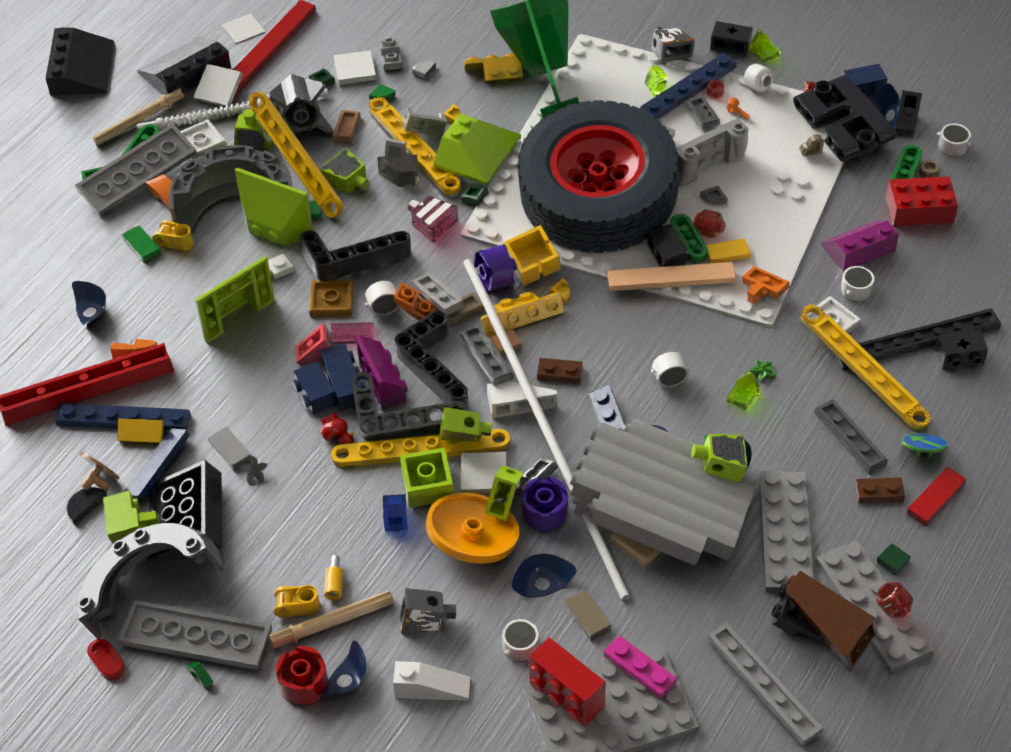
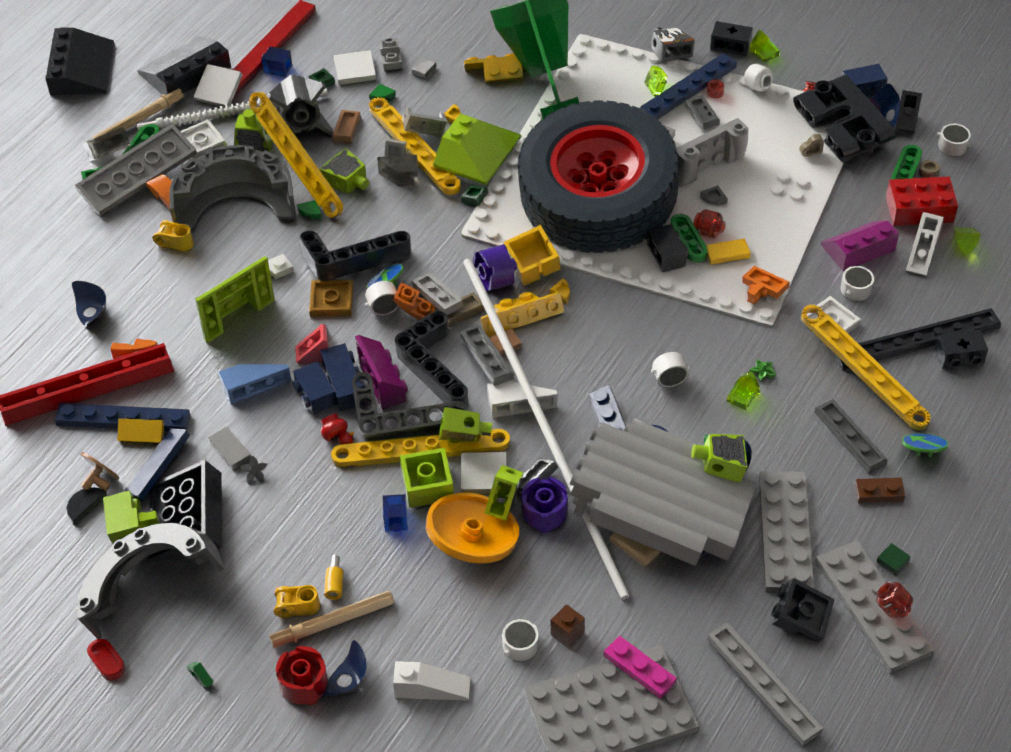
light grey plate [118,600,272,670] -> none
green tile [122,225,161,262] -> none
white sticker [222,14,265,43] -> none
lime slope [235,168,313,245] -> none
clear pink tile [330,322,374,344] -> none
dark grey torso [400,588,456,634] -> none
clear pink torso [408,196,458,243] -> none
dark blue piece [511,554,577,597] -> none
red brick [529,637,606,726] -> none
reddish brown plate [537,358,583,384] -> none
dark tan tile [565,590,611,640] -> none
light nougat tile [607,262,735,291] -> none
orange hand [726,97,750,120] -> none
reddish brown slope [786,570,878,671] -> none
red tile [907,466,967,525] -> none
none -> clear smoke slope [83,127,131,160]
none -> medium blue slope [219,364,291,404]
none -> clear blue brick [261,46,292,77]
none -> piece [366,264,404,288]
none -> reddish brown brick [550,604,585,649]
none -> white slope [906,212,944,276]
none -> clear neon green tile [953,227,981,255]

